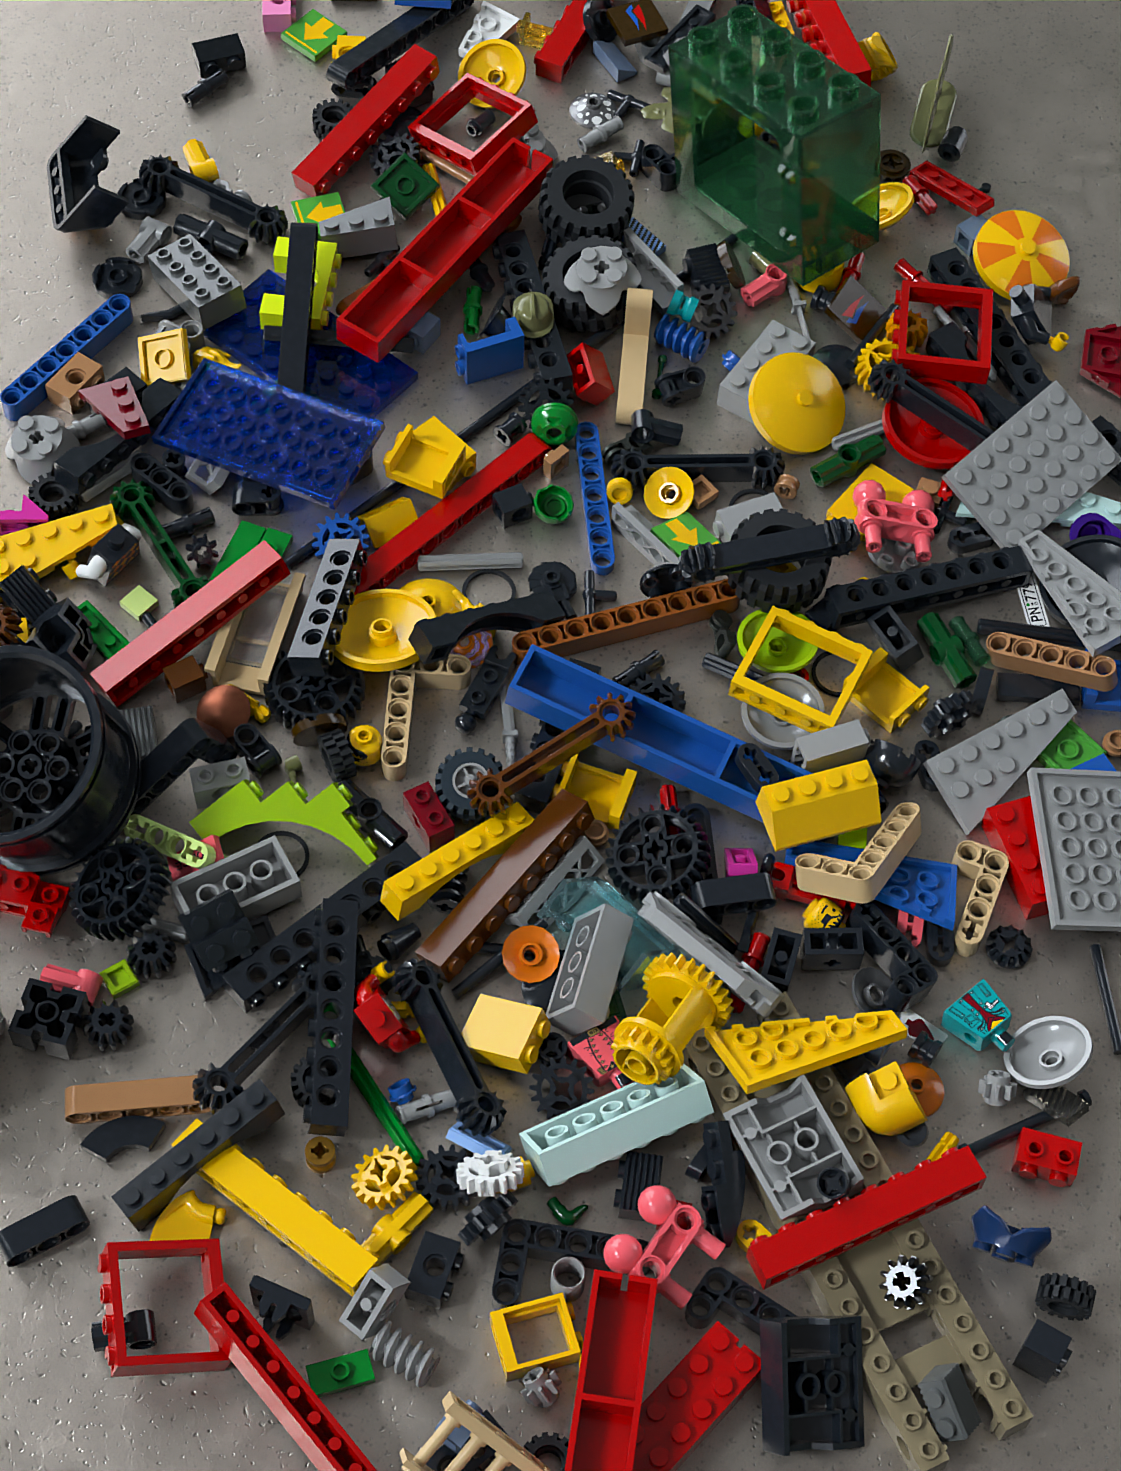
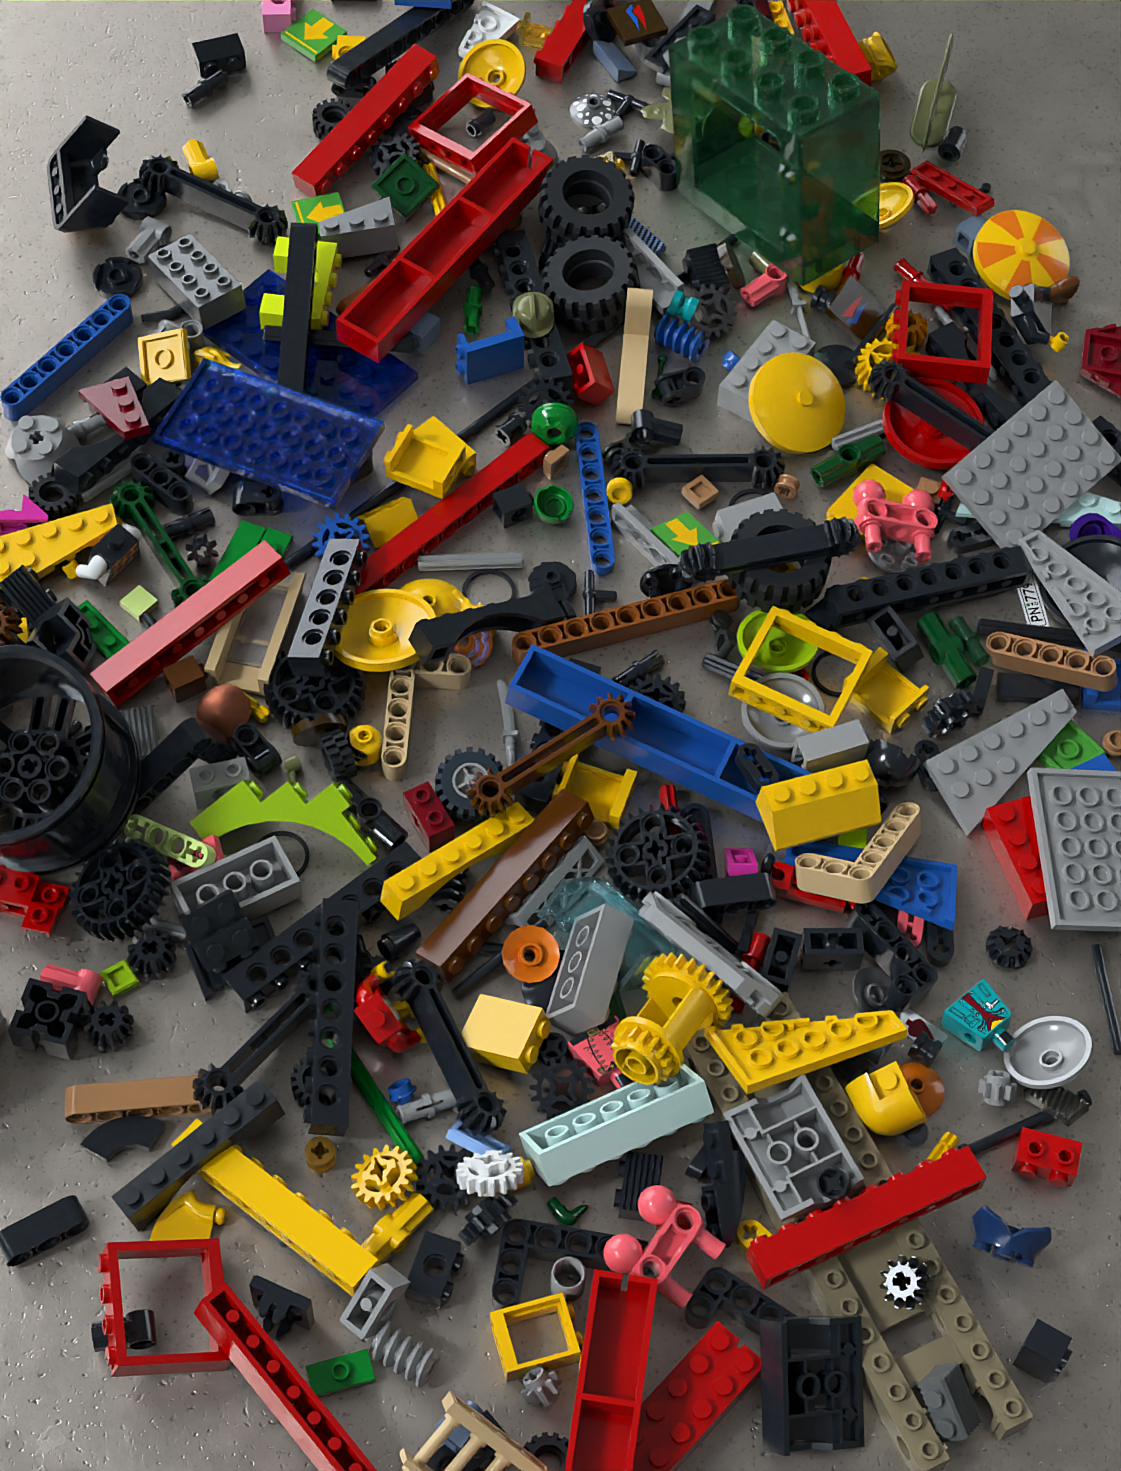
medium nougat brick [45,352,105,415] -> none
black piece [173,214,248,260] -> none
black plate [455,645,517,734] -> none
black piece [476,293,512,340] -> none
light grey brick [564,246,642,315] -> none
yellow dish [644,467,695,519] -> none
yellow head [802,897,846,928] -> none
tan beam [952,840,1009,957] -> none
black tyre [1035,1273,1096,1321] -> none

